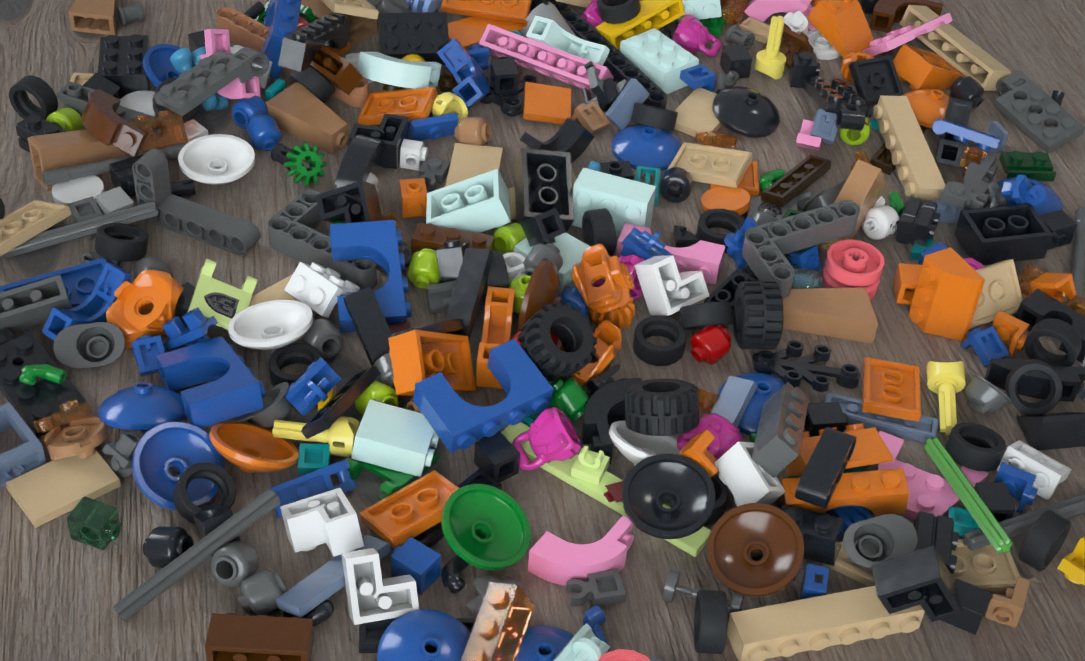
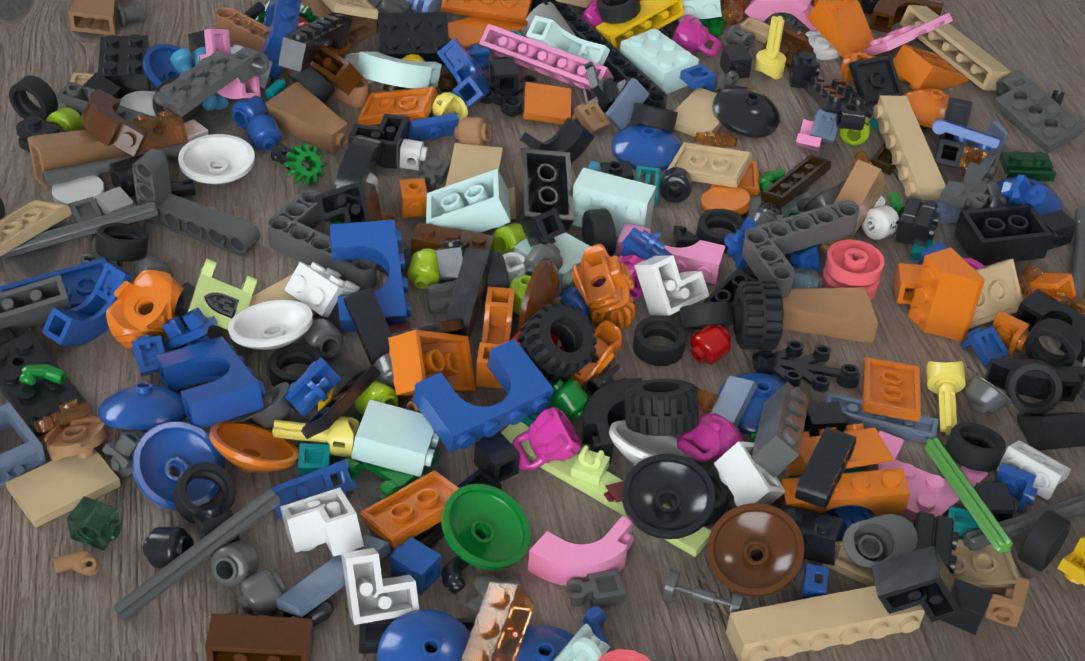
dark grey piece [53,322,125,369] -> none
orange panel [677,429,718,478] -> none
black tyre [694,590,727,654] -> none
white plate [783,10,809,37] -> none
black head [949,76,984,109] -> none
none -> medium nougat arm [52,550,100,576]

